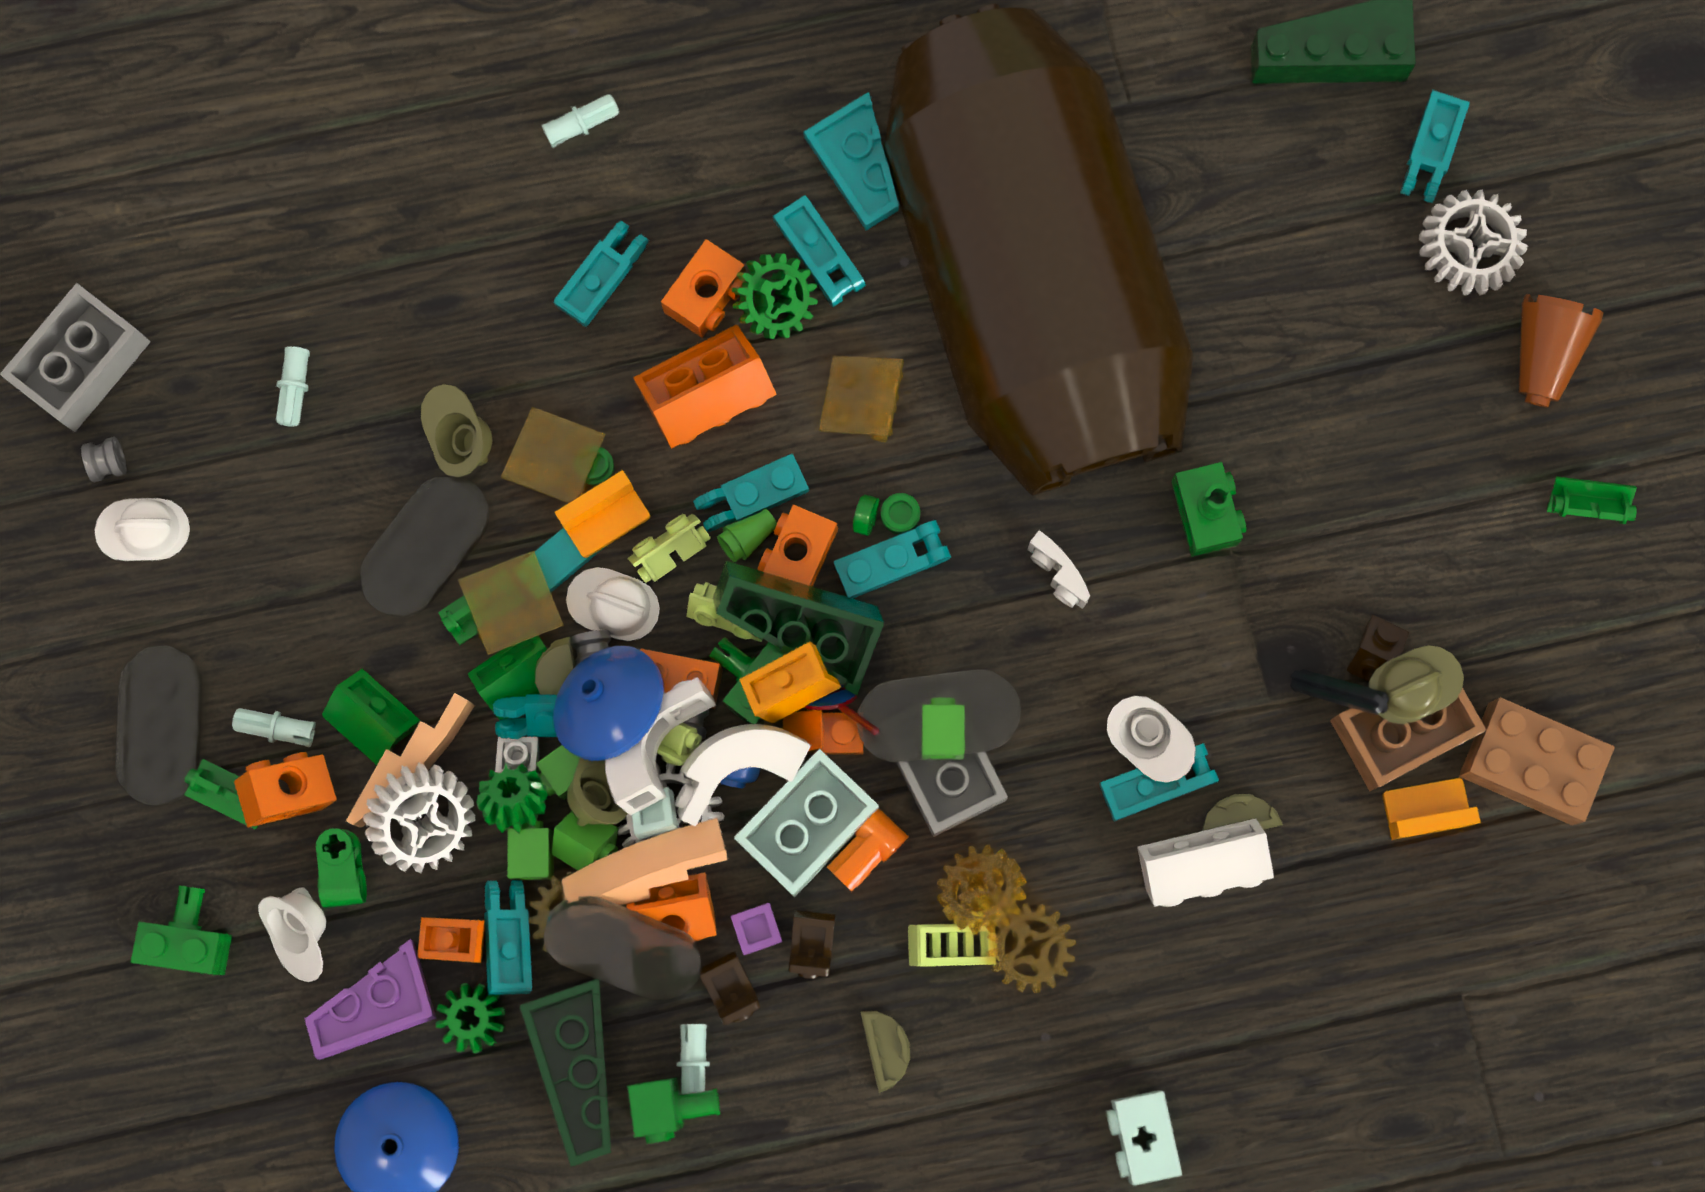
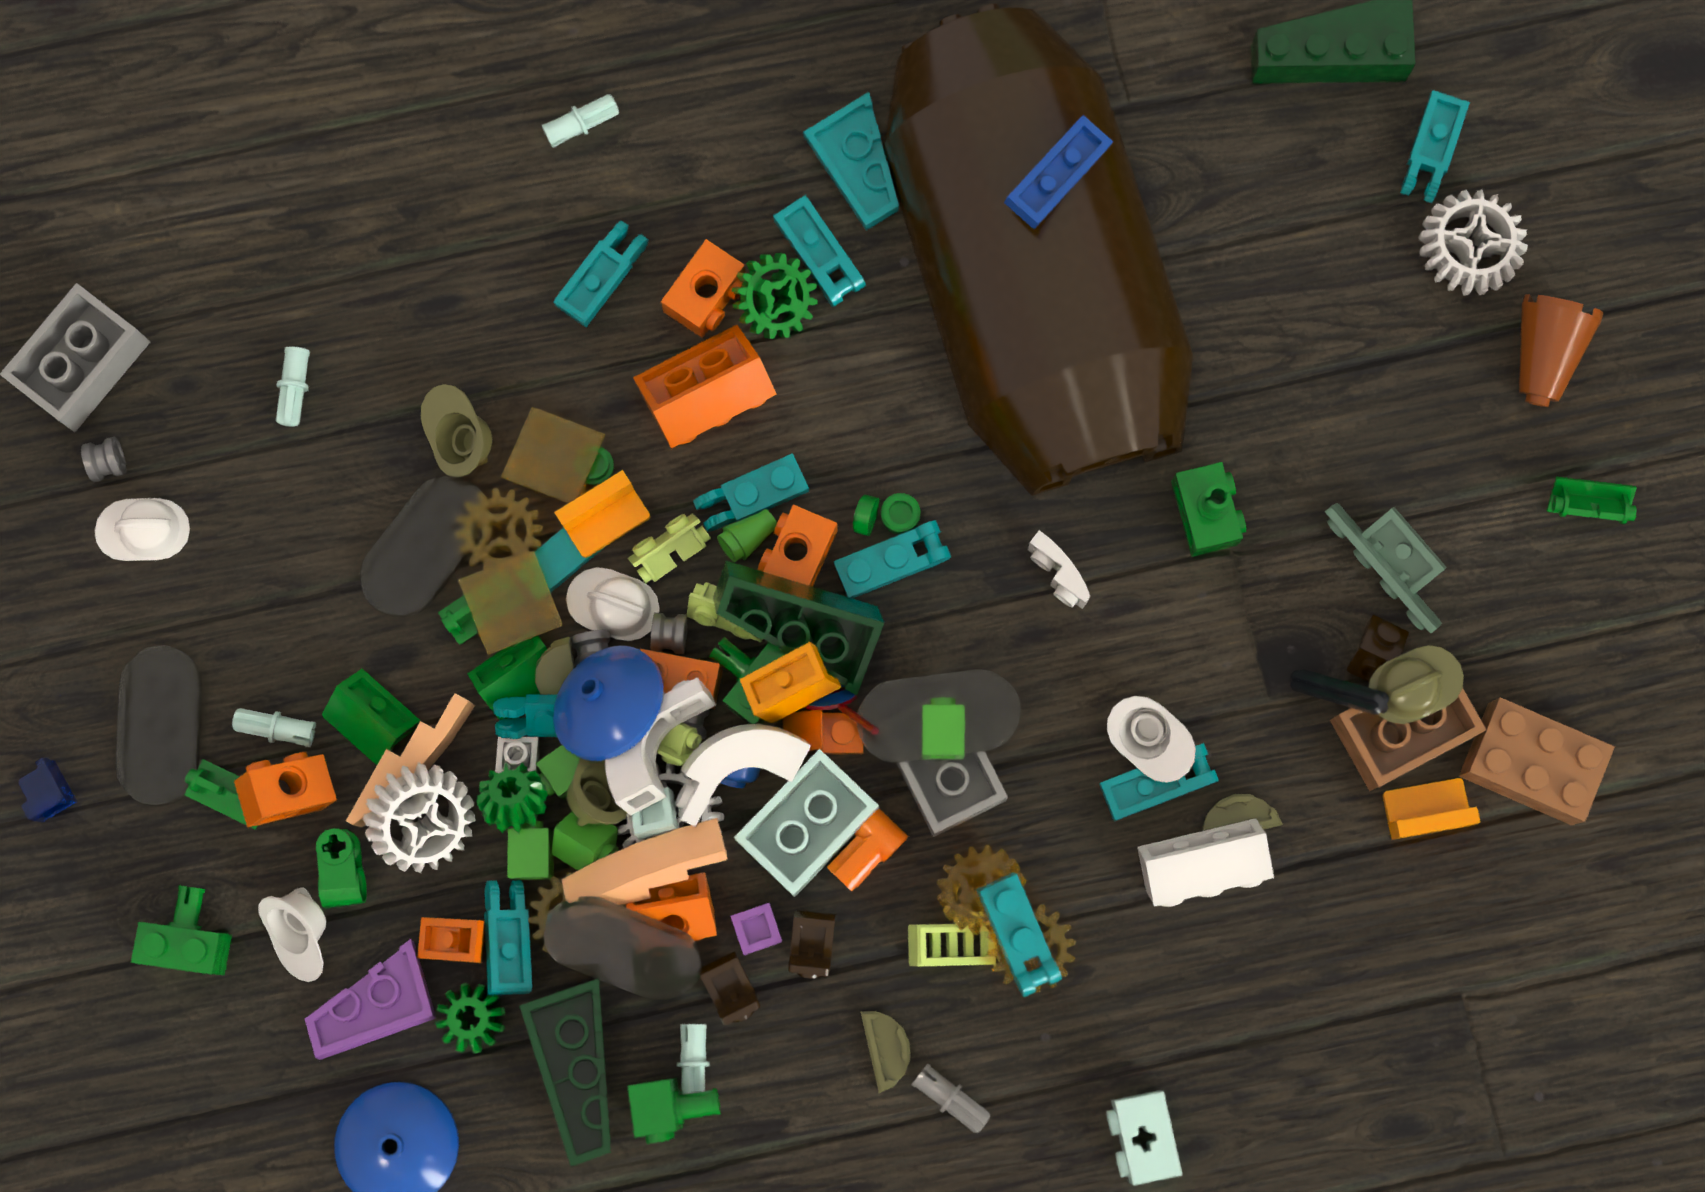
clear yellow hinge [819,356,904,442] -> none
none -> clear blue panel [18,757,77,822]
none -> clear yellow gear [455,488,543,576]
none -> flat silver wheel [651,612,687,655]
none -> light grey axle [912,1064,990,1133]
none -> teal plate [976,872,1062,997]
none -> blue plate [1004,115,1113,229]
none -> sand green bracket [1325,503,1447,633]

